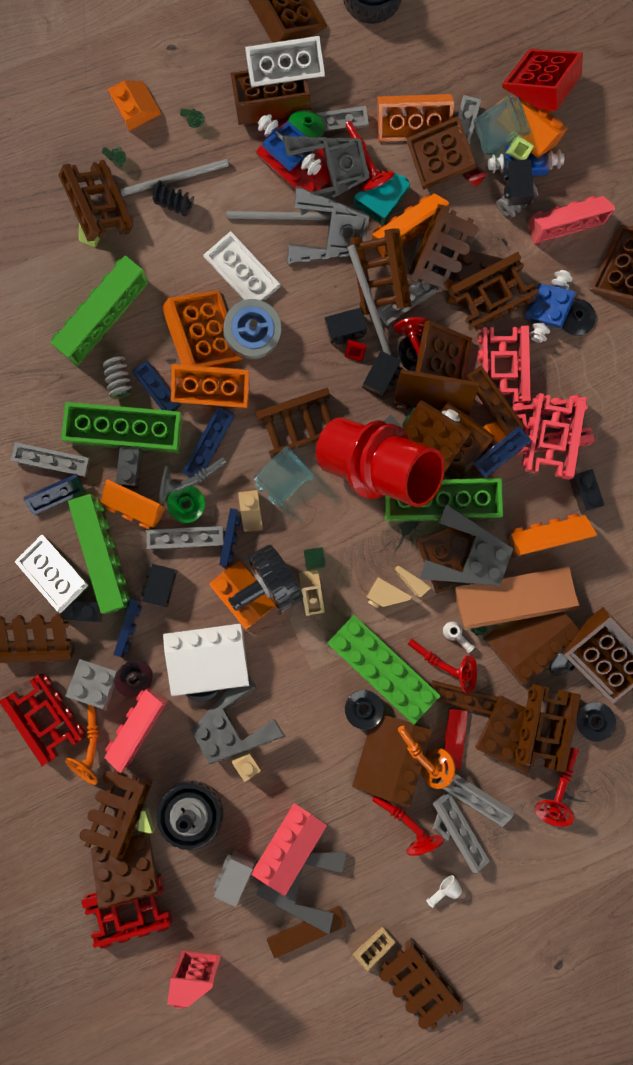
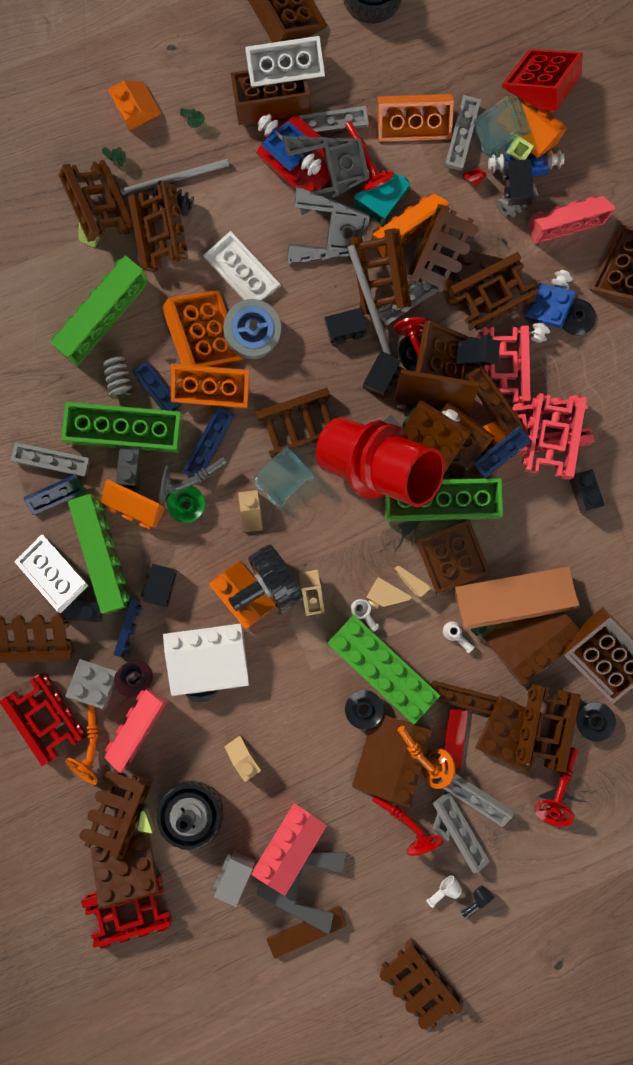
light grey plate [146,526,224,550] -> none
coral slope [167,951,221,1009] -> none
dark grey wing [191,674,286,764] -> none
dark blue plate [219,508,241,567] -> none
light grey piece [226,211,331,220] -> none
green dish [289,110,325,138] -> none
clear green brick [304,547,326,570] -> none
red slope [344,340,367,362] -> none
tan slope [352,927,396,972] -> none
reddish brown plate [406,116,477,190] -> none
red dish [408,638,477,694] -> none
dark grey wing [419,505,513,585] -> none
orange slope [507,513,597,557] -> none
black dish [549,646,576,676] -> none
none -> reddish brown fence [128,181,188,273]
none -> white bar [351,599,379,632]
none -> black brick [457,335,500,367]
none -> black bar [461,885,495,920]

